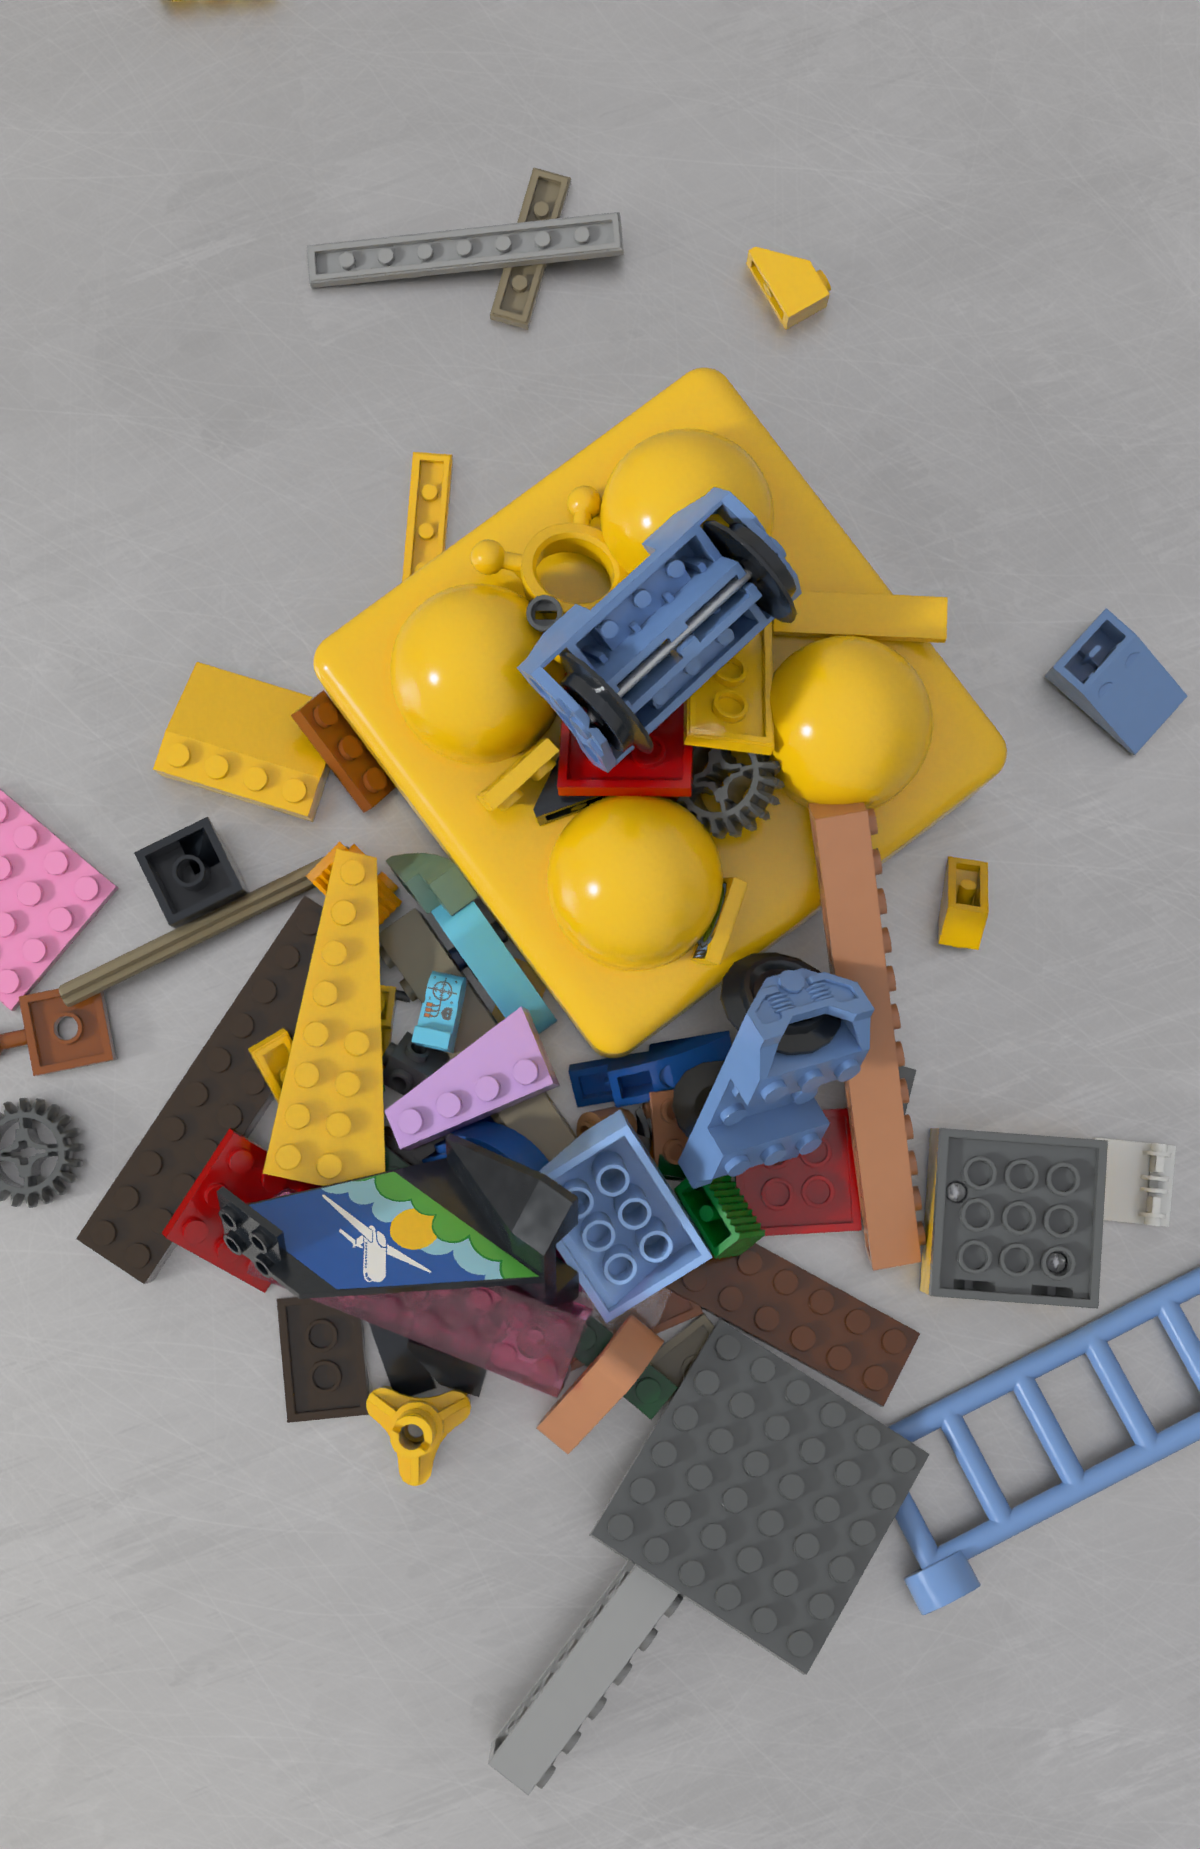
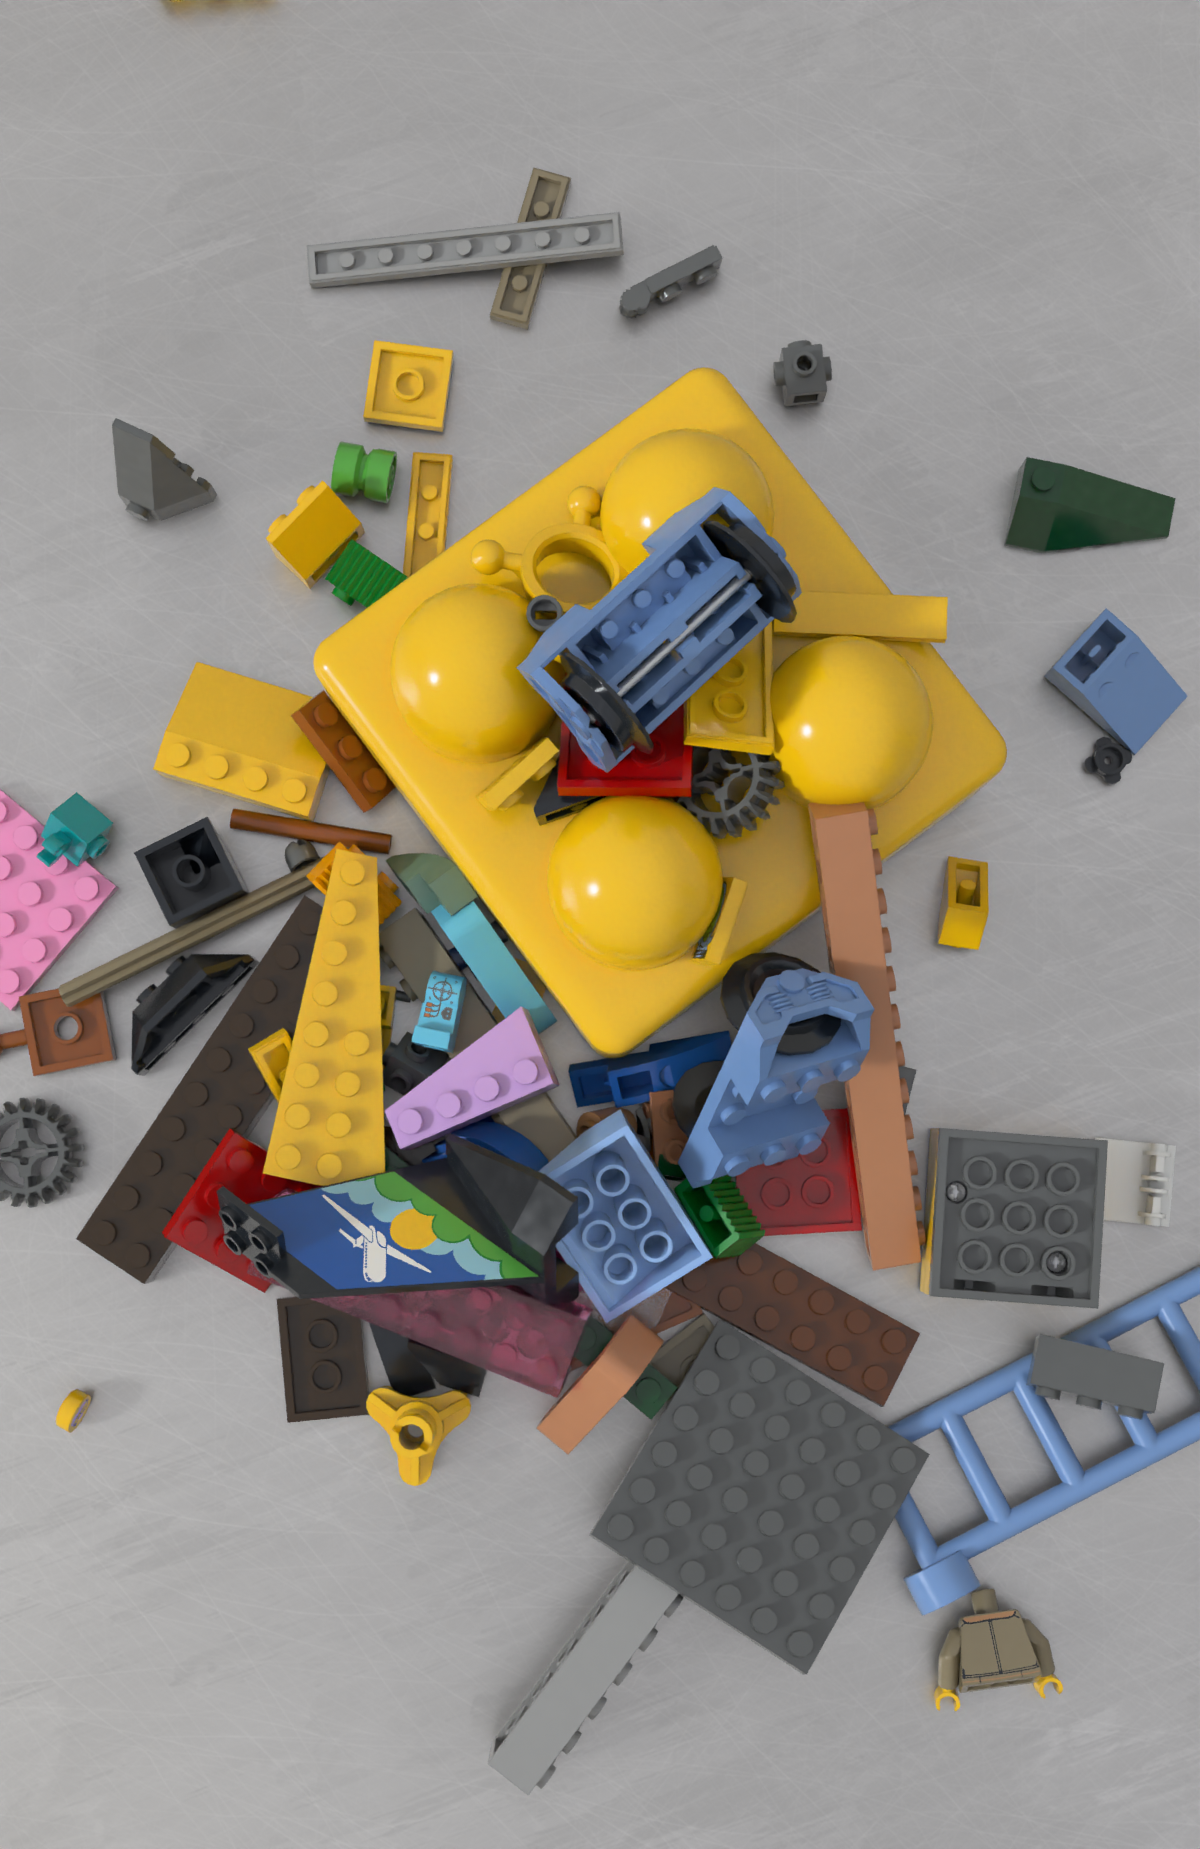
yellow slope [746,246,831,330] -> none
none -> teal brick [37,792,113,867]
none -> yellow tile [55,1389,91,1433]
none -> dark grey wedge [112,418,217,521]
none -> black wedge [131,954,260,1076]
none -> dark orange piece [230,809,392,854]
none -> yellow slope [266,480,365,589]
none -> dark grey hinge [284,839,320,872]
none -> green brick [325,539,408,608]
none -> bright green wheel [331,441,397,503]
none -> yellow plate [363,340,454,432]
none -> dark grey hinge [619,245,723,319]
none -> dark grey brick [773,340,832,406]
none -> dark tan torso [934,1589,1063,1711]
none -> dark green wedge [1004,457,1176,553]
none -> dark grey brick [1026,1334,1164,1420]
none -> black plate [1084,737,1132,784]

